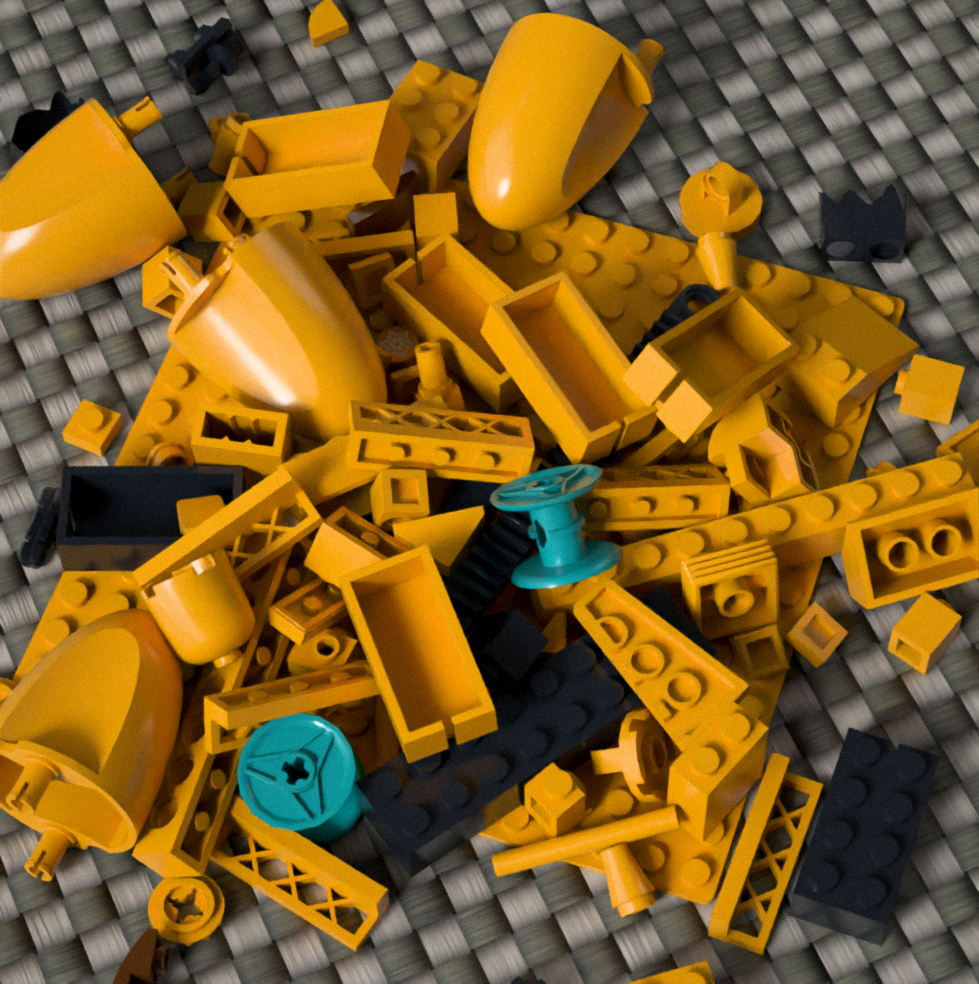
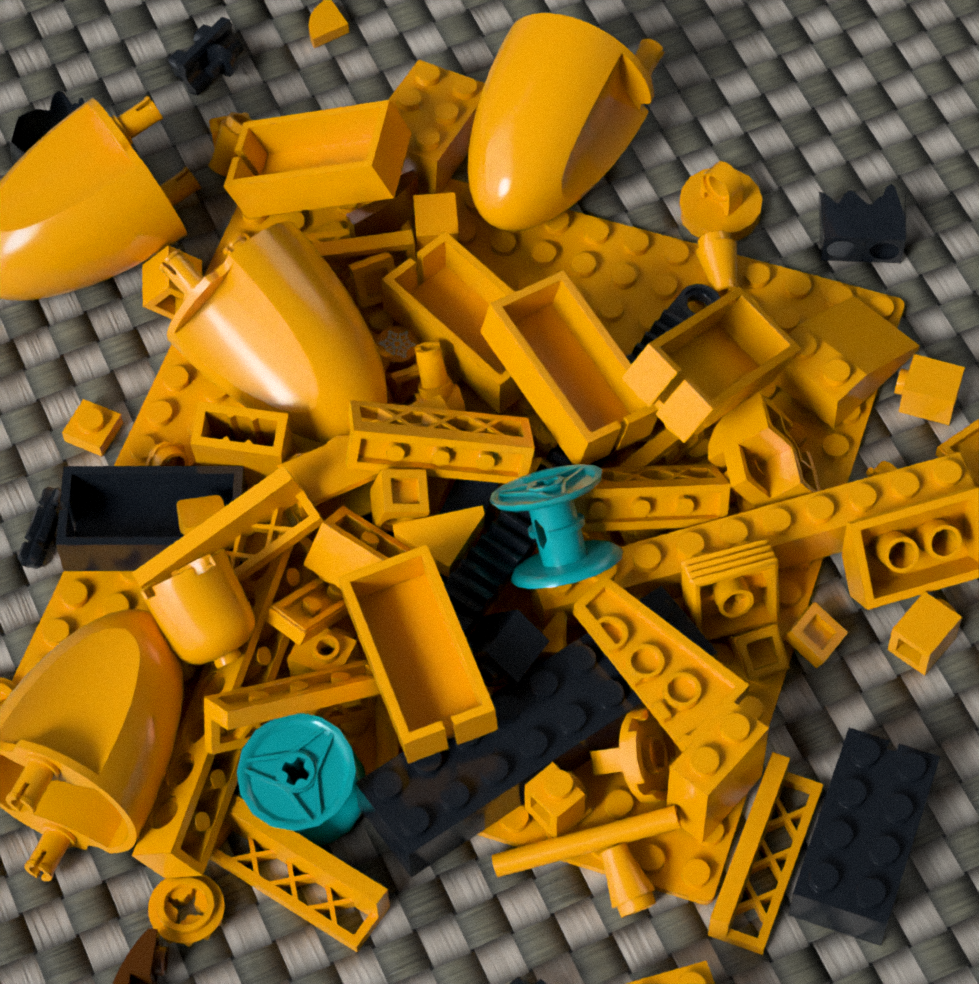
light orange brick [177,182,247,242] -> none

